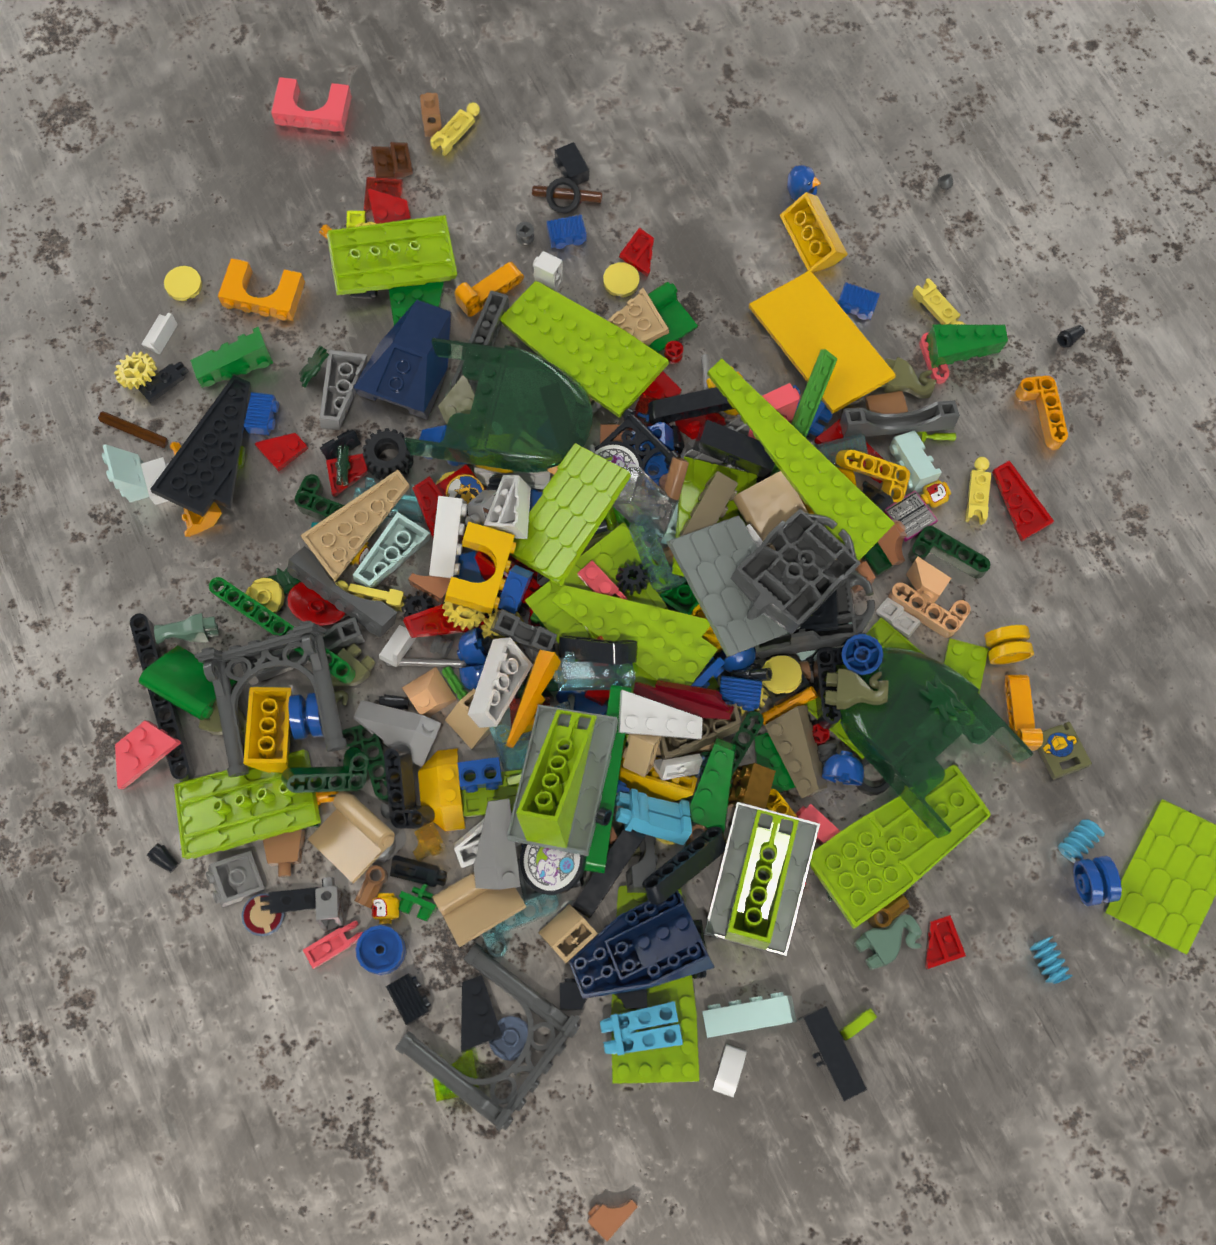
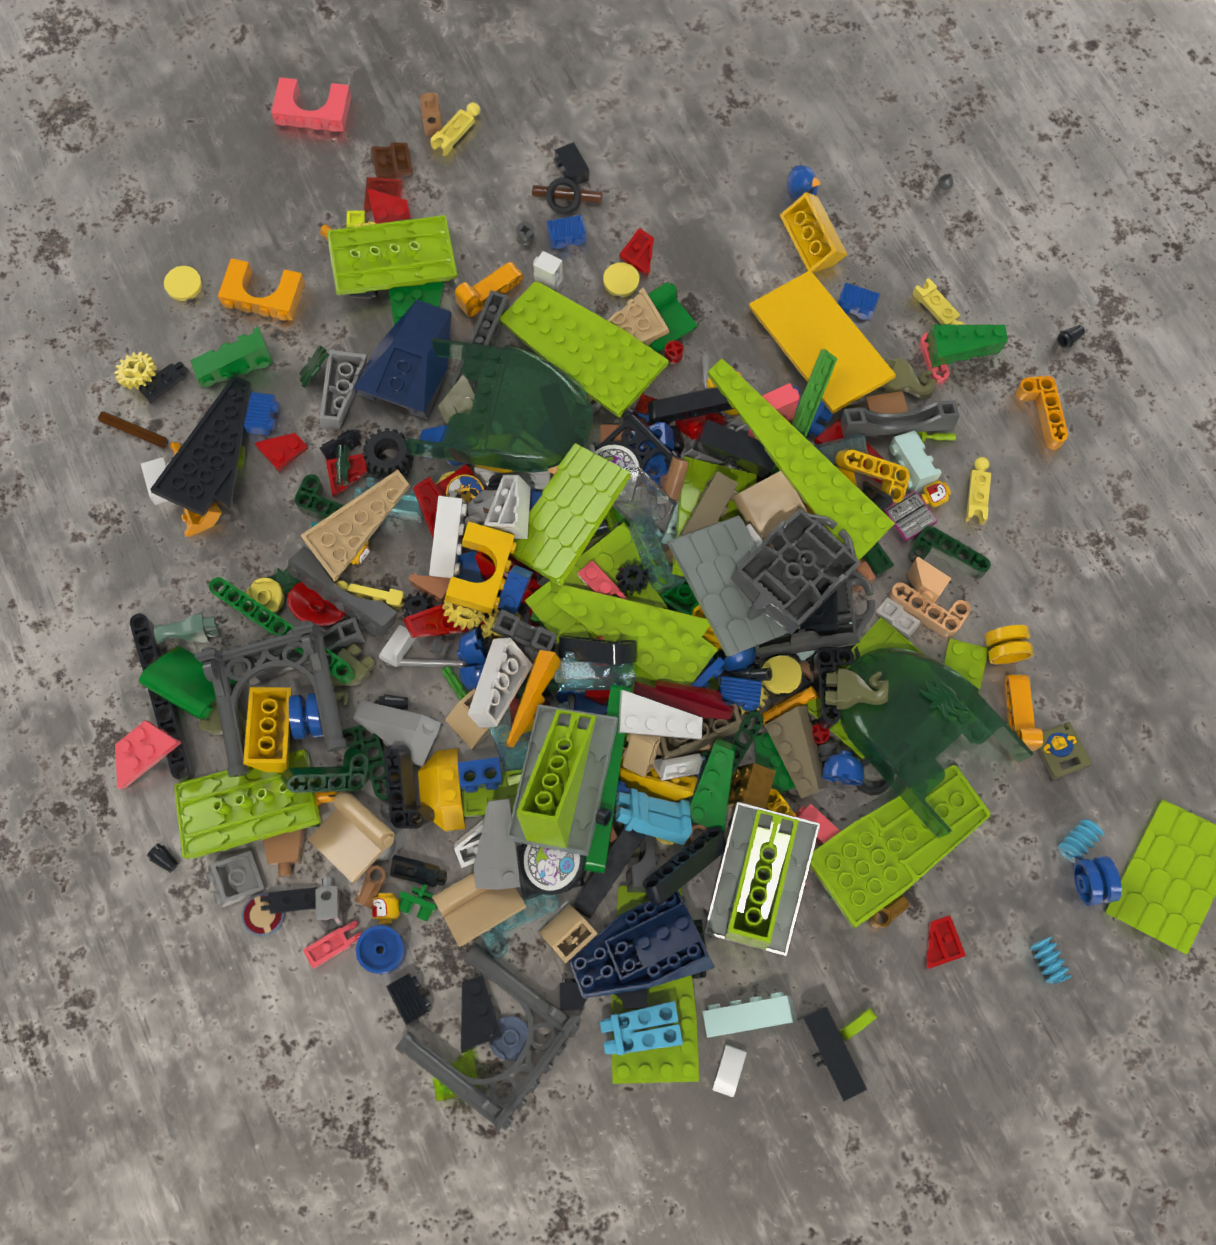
light aqua slope [102,444,149,503] -> none
white panel [141,313,178,355] -> none
light aqua wedge [353,512,430,588] -> none
light nougat slope [402,667,457,717] -> none
clear yellow brick [413,822,446,861] -> none
nougat arch [587,1198,638,1241] -> none
red wing [640,371,682,401] -> none
blue cylinder [841,634,883,675] -> none
sand green hips [854,914,922,970] -> none
nougat arch [878,520,907,565] -> none
red wing [992,460,1054,542] -> none

